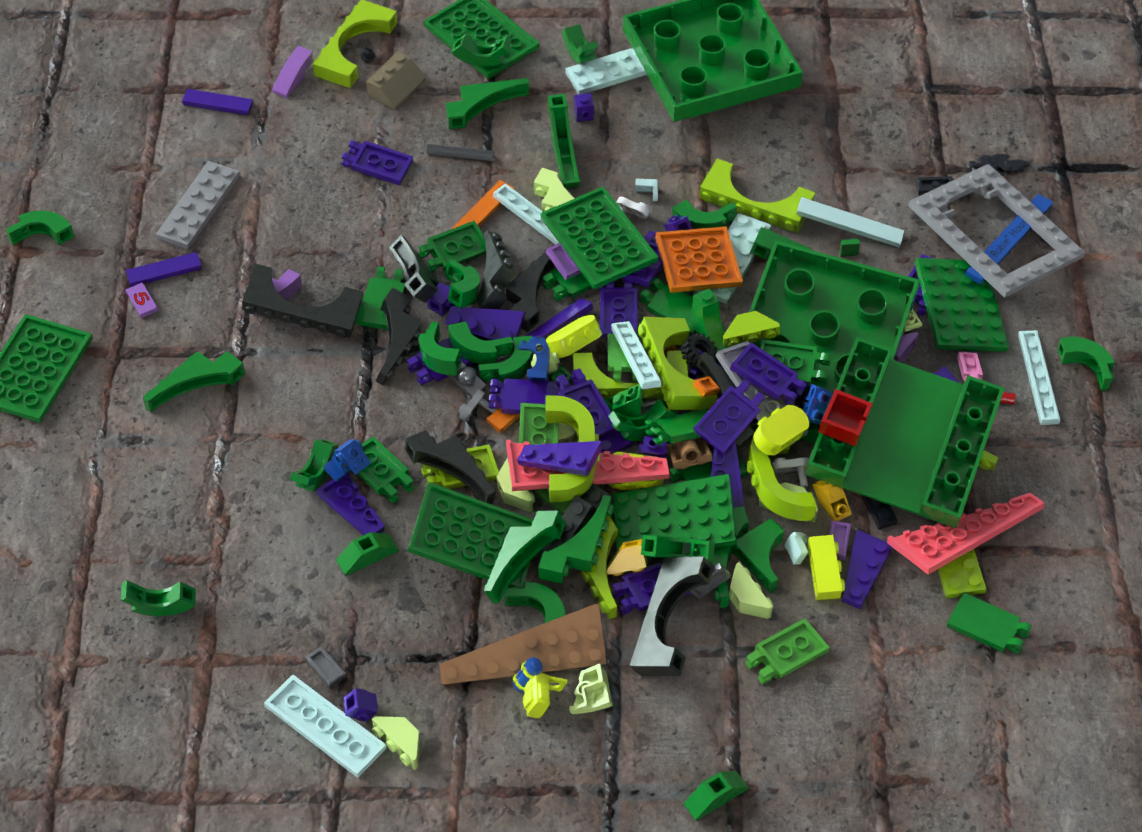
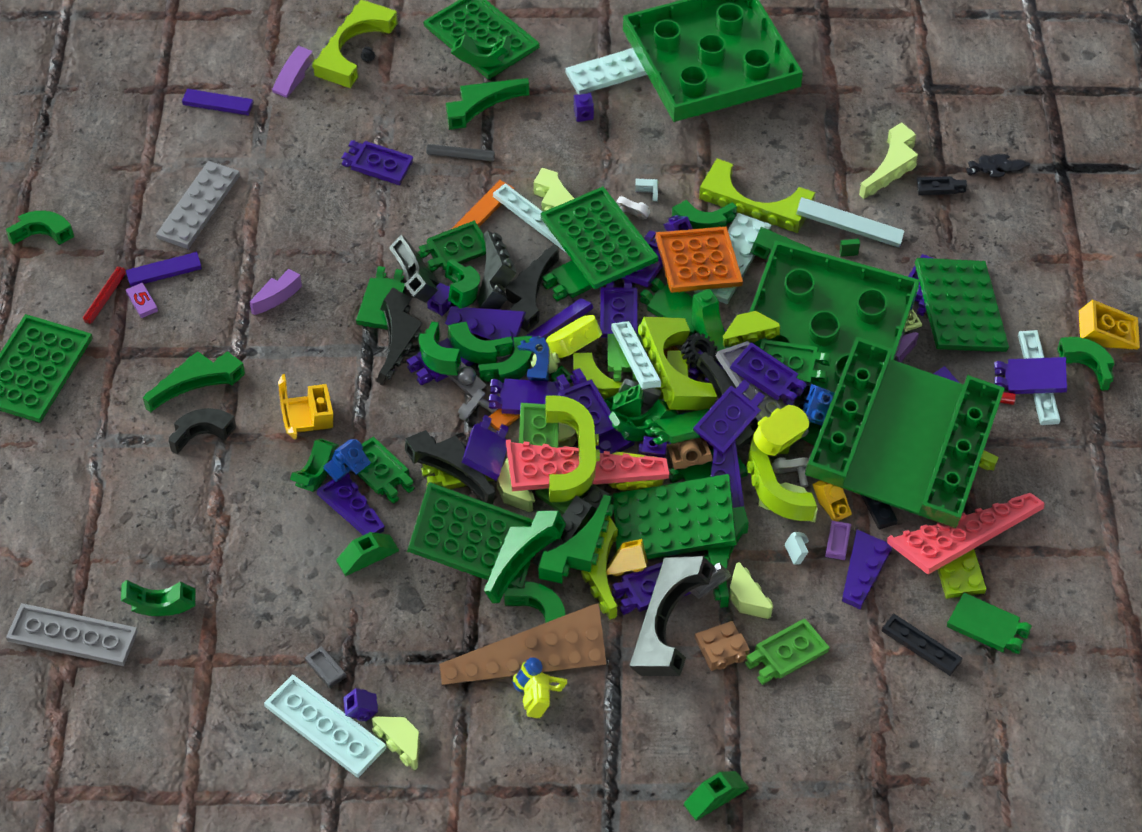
pearl dark grey arch [242,263,363,338] -> none
dark tan slope [366,51,426,110] -> none
dark purple wing [517,441,604,476] -> none
medium lavender tile [546,243,581,280] -> none
green arch [548,94,580,188] -> none
green arch [561,24,598,64] -> none
yellowish green slope [569,664,613,714] -> none
green arch [641,535,715,562] -> none
orange tile [693,376,720,397] -> none
green arch [733,518,784,594] -> none
neon yellow brick [807,535,845,600] -> none
red piece [819,389,873,447] -> none
light grey plate [908,164,1086,298] -> none
bright pink hinge [957,352,983,382] -> none
blue tile [965,194,1053,284] -> none
none -> light grey plate [6,603,138,666]
none -> red axle [83,266,126,324]
none -> pearl dark grey arch [168,408,236,454]
none -> yellow piece [278,374,333,440]
none -> dark purple tile [462,415,509,481]
none -> flat silver tile [618,378,661,406]
none -> medium nougat plate [695,621,750,671]
none -> yellowish green arch [859,122,918,199]
none -> black plate [882,614,963,676]
none -> dark purple tile [994,357,1067,394]
none -> yellow slope [1079,300,1140,350]

